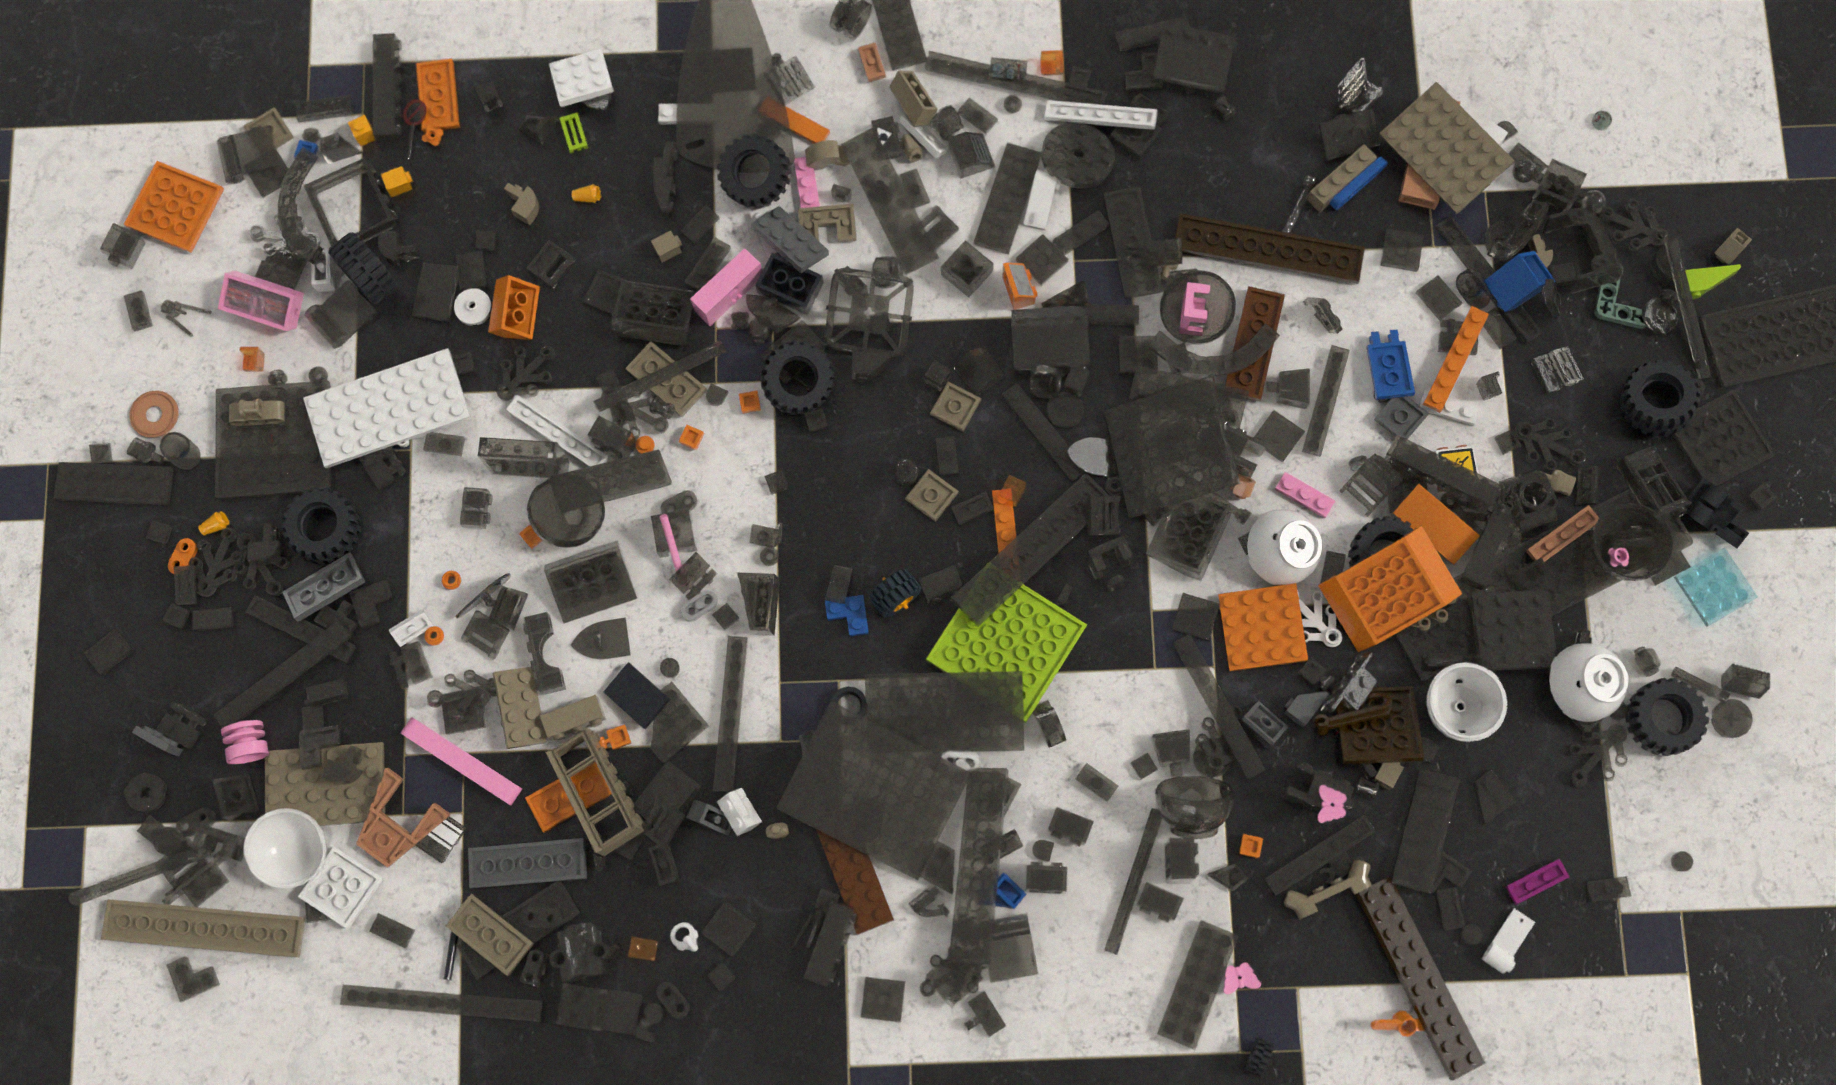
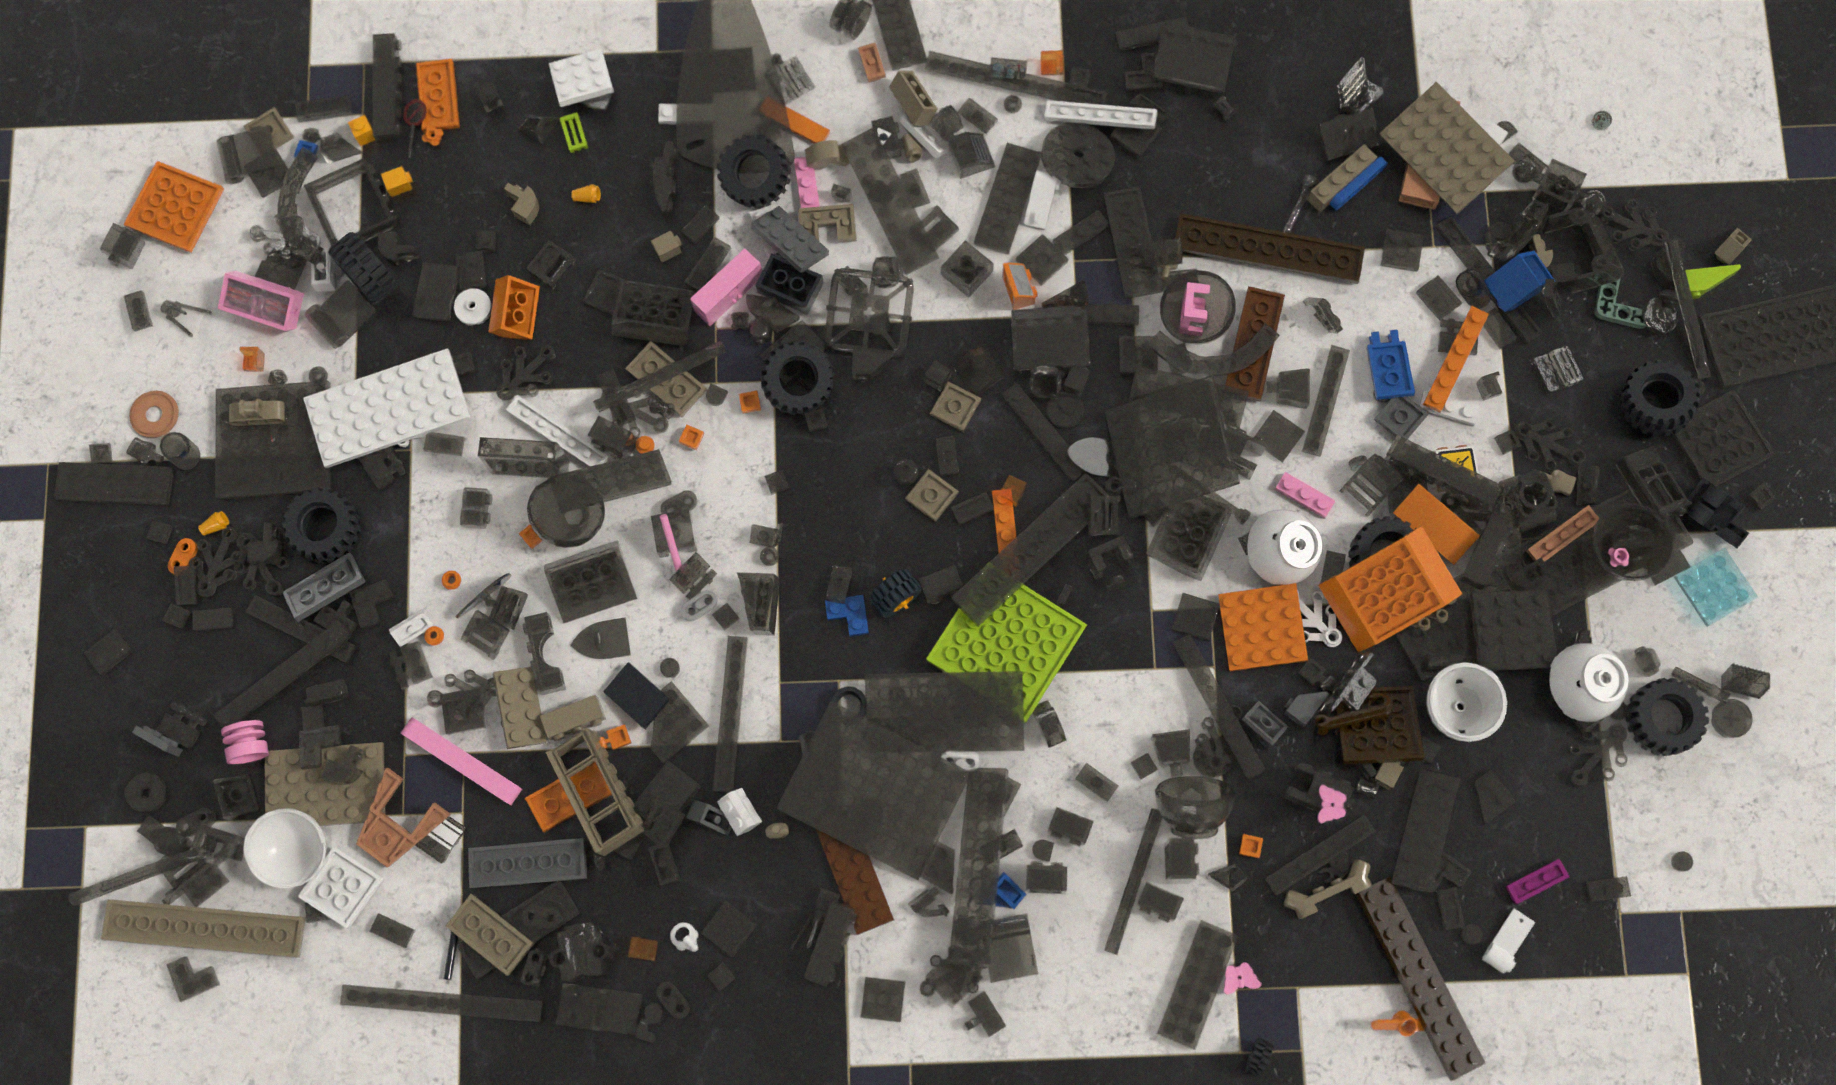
nougat plate [1229,474,1256,499] -> none

